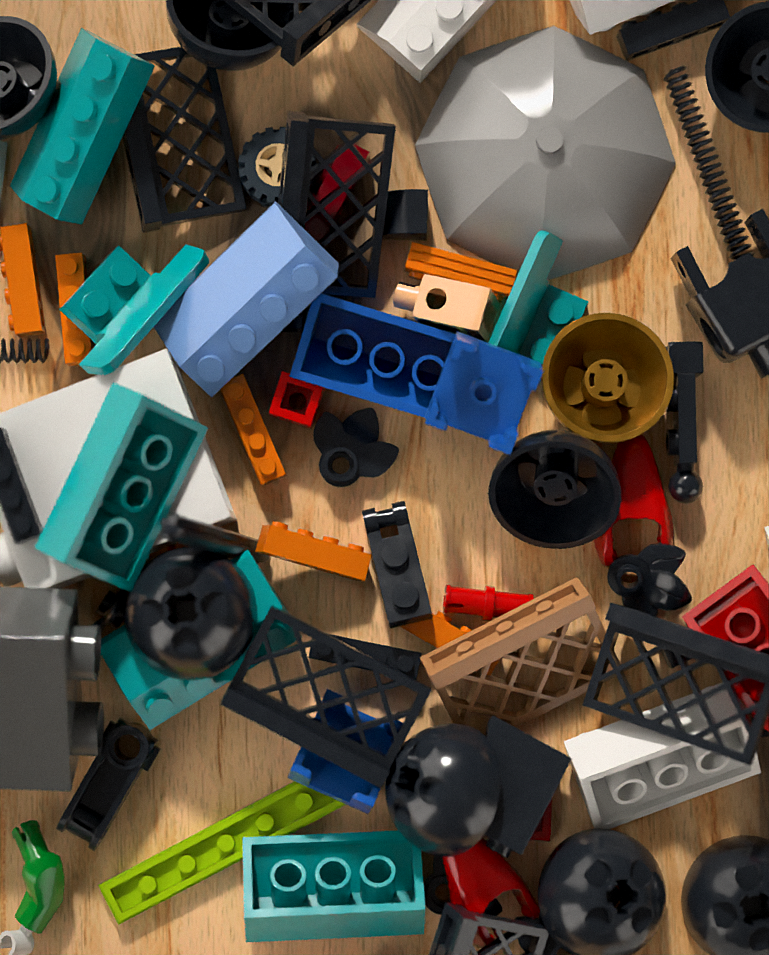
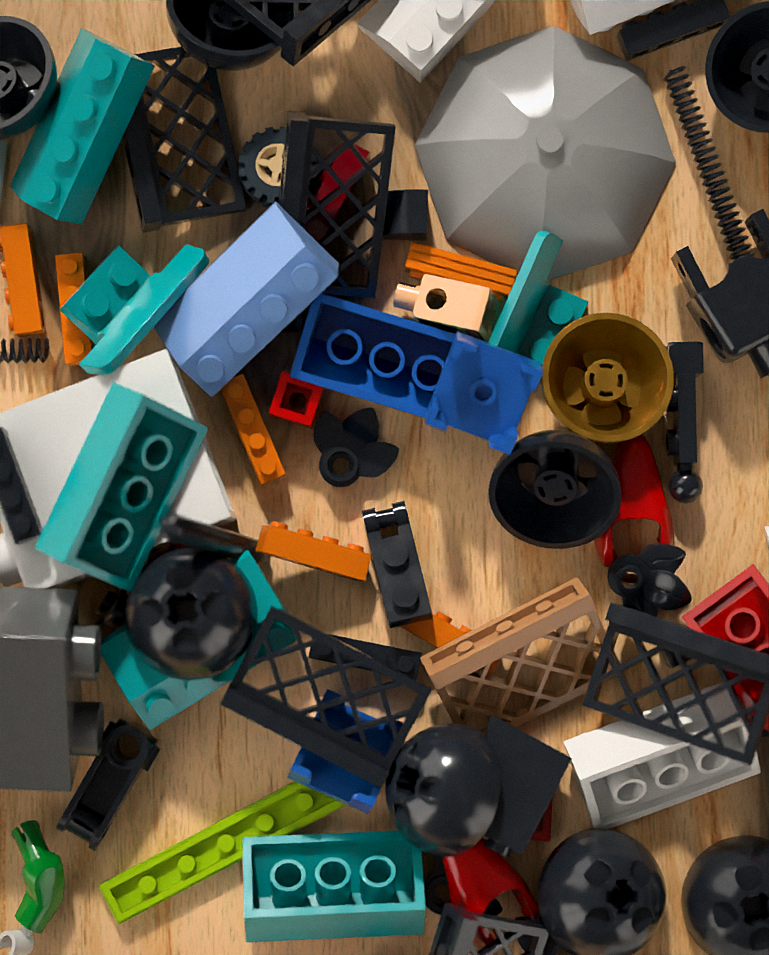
red pin [443,585,534,621] -> none

